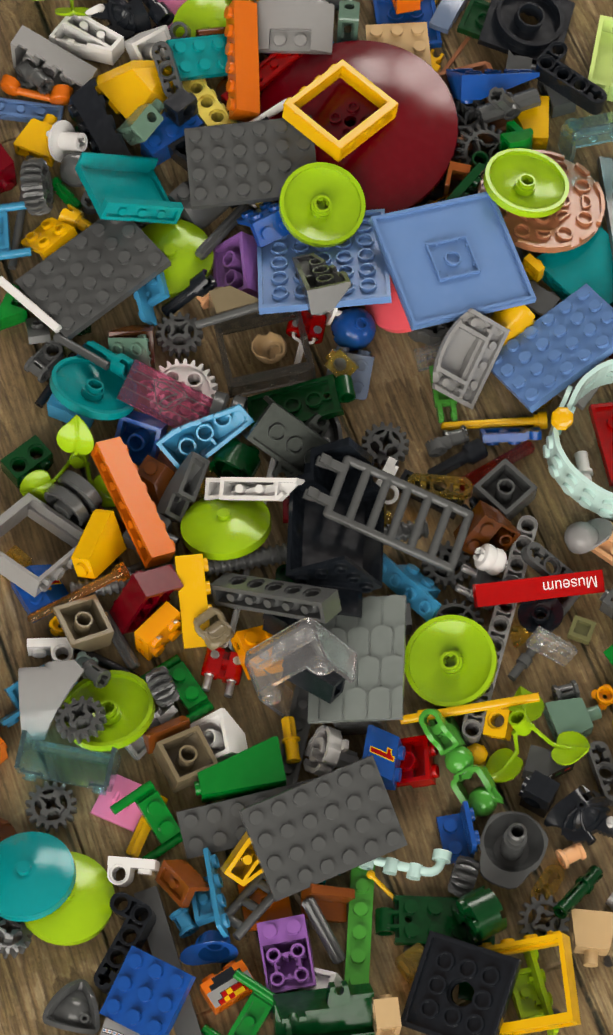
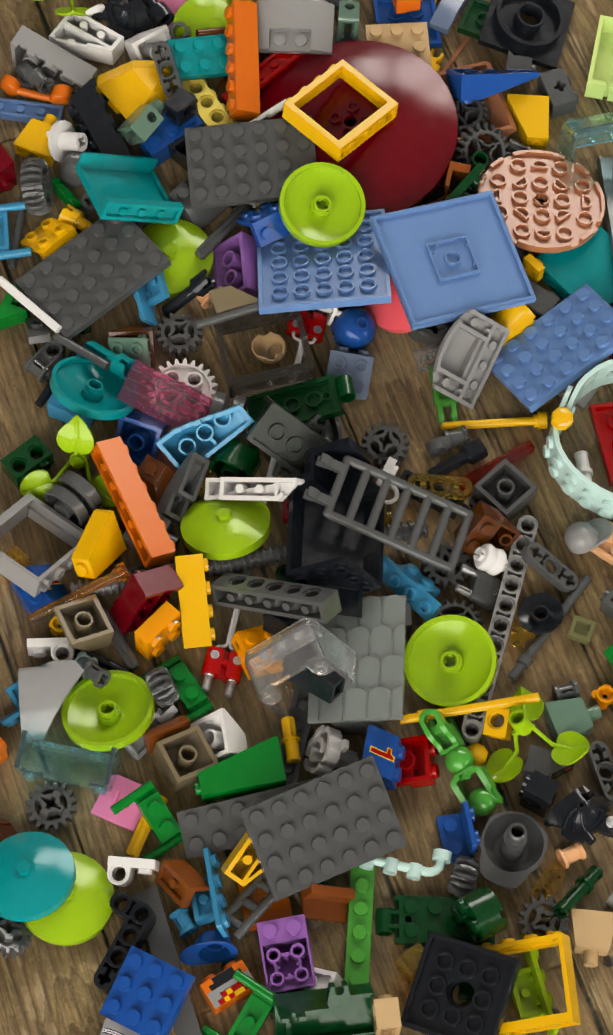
dark grey hat [42,979,100,1035] -> none
dark grey gear [55,696,107,744] -> none
dark tan piece [193,607,234,651] -> none
dark grey wedge [292,253,351,315] -> none
dark grey axle [302,897,346,964] -> none
clear yellow brick [324,348,360,377] -> none
yellow hinge [366,870,394,900] -> none
red tile [472,569,605,608] -> none
dark grey piece [476,86,541,124] -> none
blue plate [480,427,542,446] -> none
lime dish [483,148,569,218] -> none
green brick [499,120,533,152] -> none
clear plate [526,626,578,667] -> none
black beam [535,41,607,115] -> none

